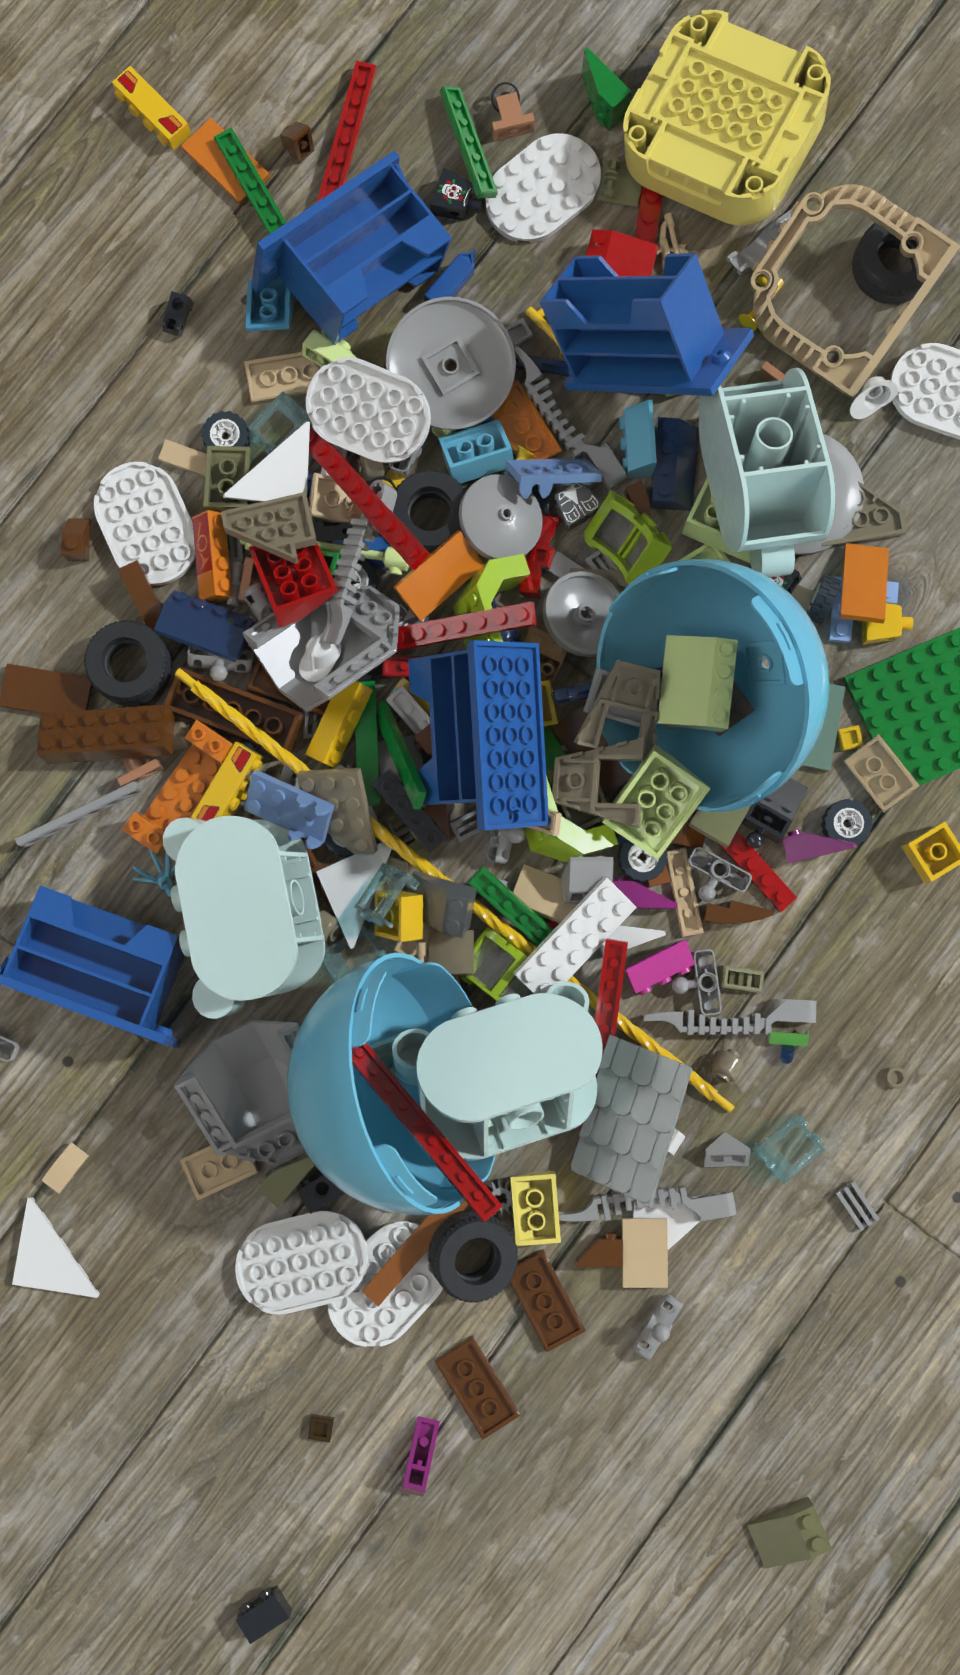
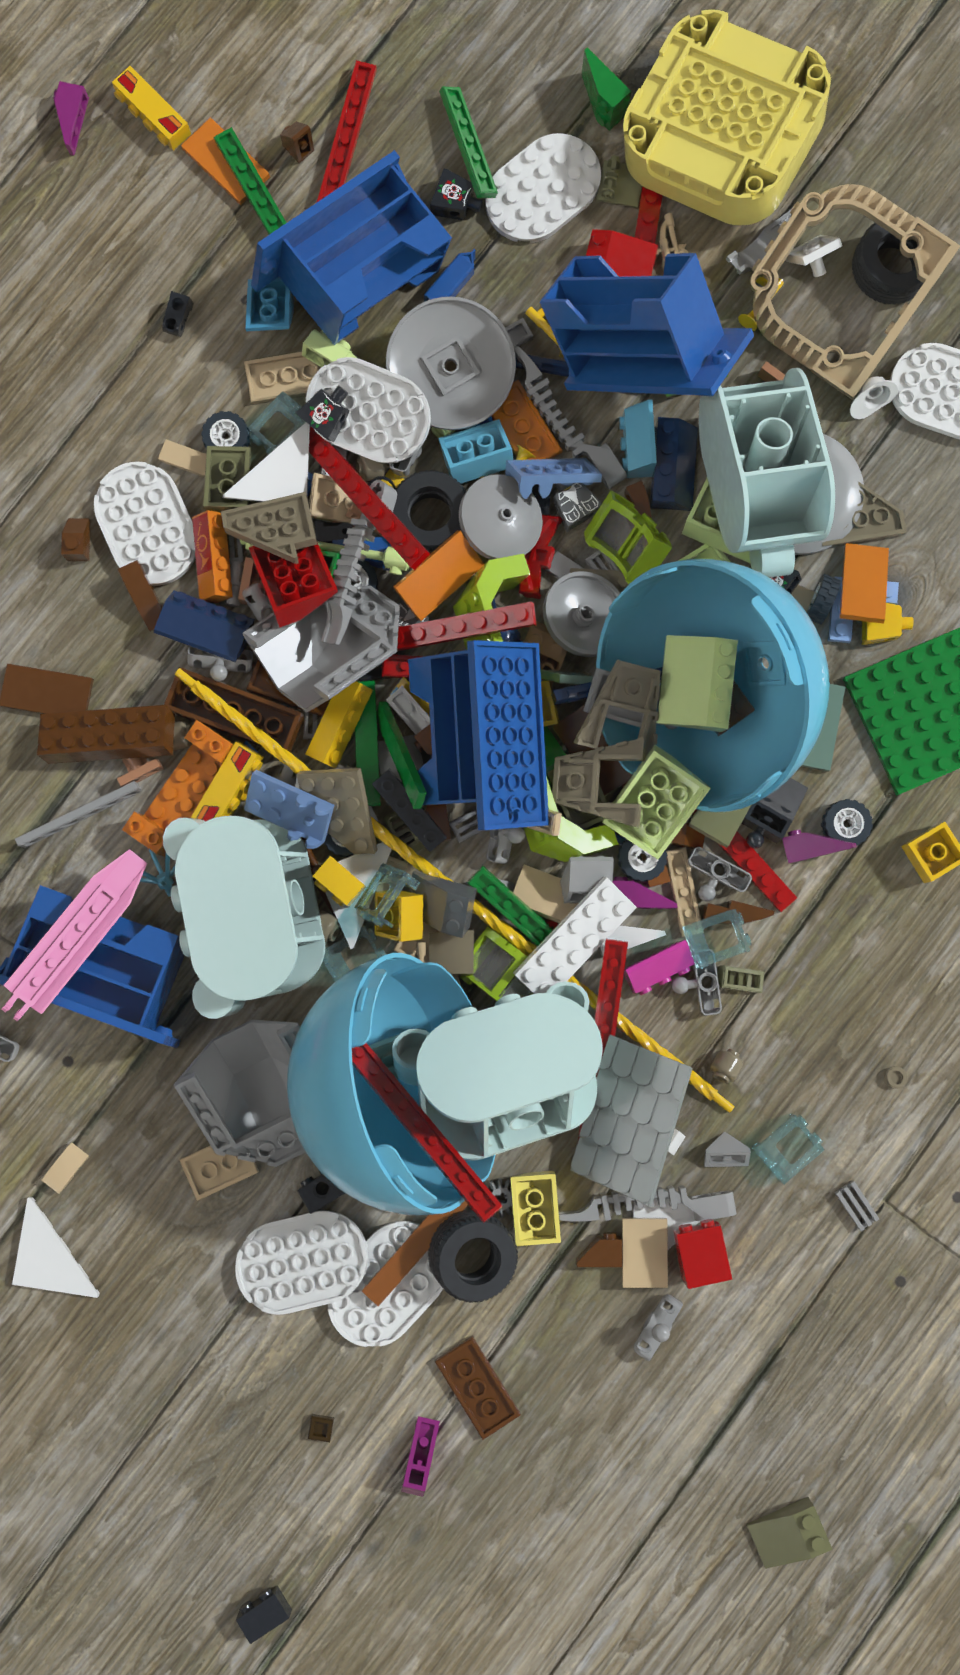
black tyre [84,620,172,706] -> none
olive slope [257,1155,315,1208] -> none
white piece [299,633,341,682] -> none
nougat piece [491,82,535,142] -> none
reddish brown tile [510,1249,586,1353] -> none
light grey piece [642,999,817,1035] -> none
bright green piece [767,1027,809,1064] -> none
yellow tile [837,725,864,751] -> none
tan tile [843,734,920,812] -> none
none -> bright pink hinge [1,849,147,1021]
none -> magenta slope [53,81,89,156]
none -> black torso [296,385,350,442]
none -> yellow brick [313,856,366,907]
none -> sand green tile [540,669,594,684]
none -> red slope [673,1219,733,1289]
none -> clear light blue window [682,909,752,969]
none -> white tile [786,235,842,277]

